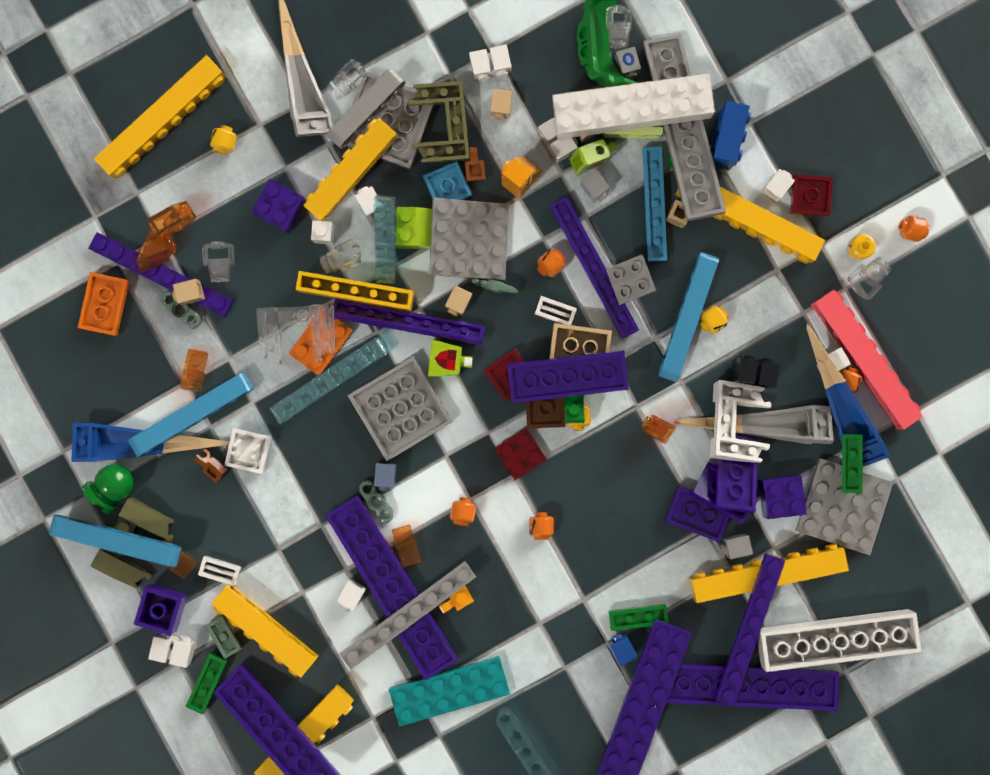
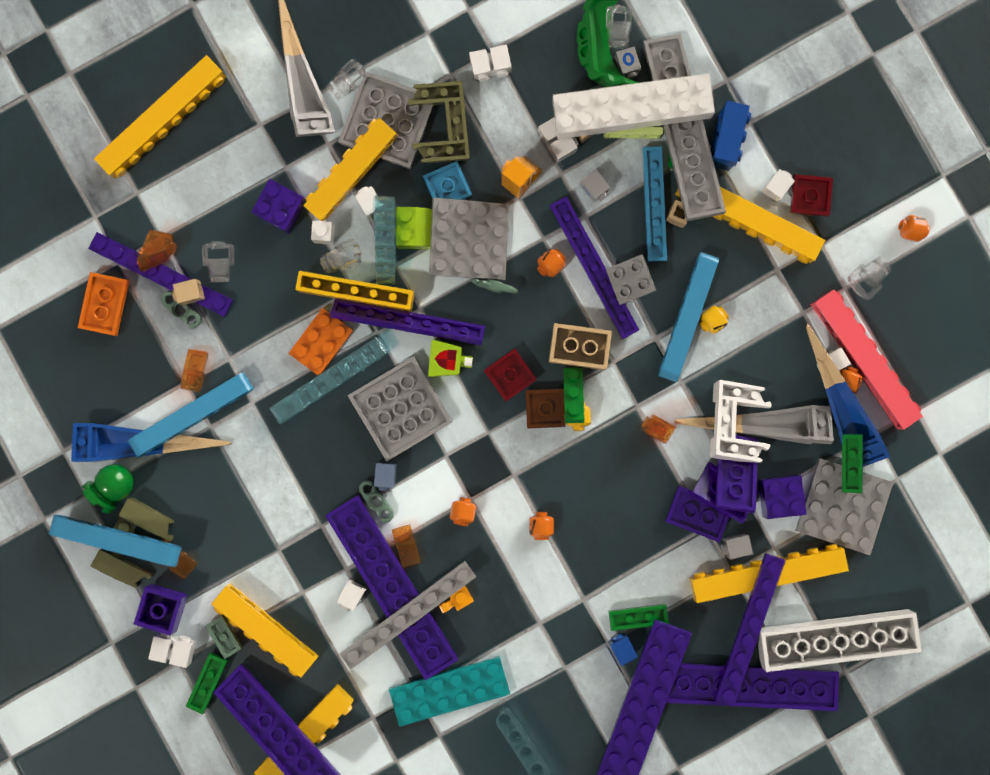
clear orange slope [146,201,196,237] -> none
dark orange plate [194,449,227,484] -> none
white tile [198,556,242,586] -> none
yellow head [209,125,237,155] -> none
white plate [224,428,272,474] -> none
clear wedge [256,304,335,364] -> none
light grey beam [327,68,406,149] -> none
tan brick [445,285,473,317] -> none
dark orange plate [465,147,486,182] -> none
tan brick [491,89,512,120] -> none
dark red plate [494,428,547,480] -> none
dark purple plate [507,350,629,403] -> none
white tile [535,296,577,325] -> none
lime torso [569,139,617,176] -> none
black piece [730,355,780,388] -> none
yellow head [847,234,876,260] -> none

